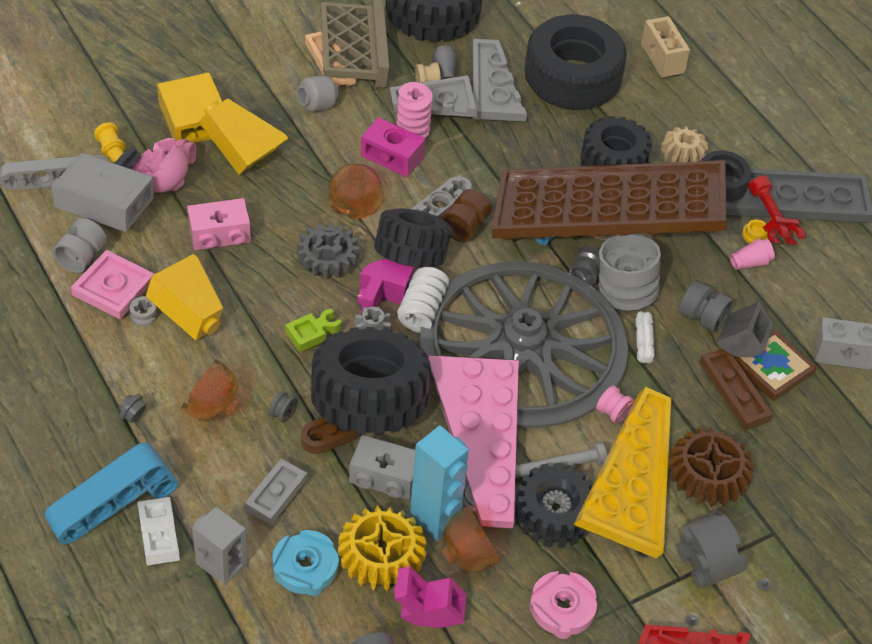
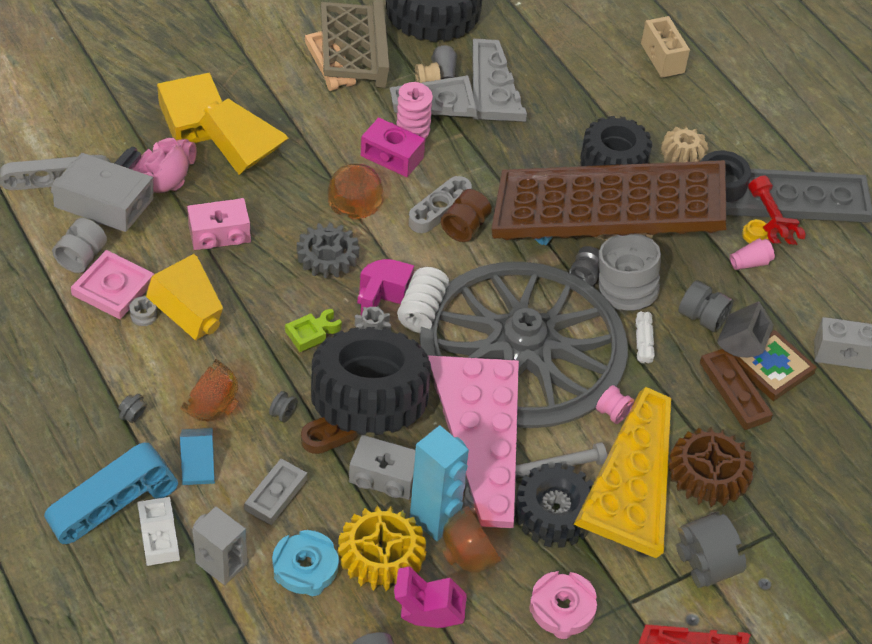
yellow pin [94,122,132,170] -> none
light grey head [297,75,338,112] -> none
black tyre [374,208,452,268] -> none
black tyre [524,14,627,110] -> none
none -> dark azure slope [180,428,215,485]

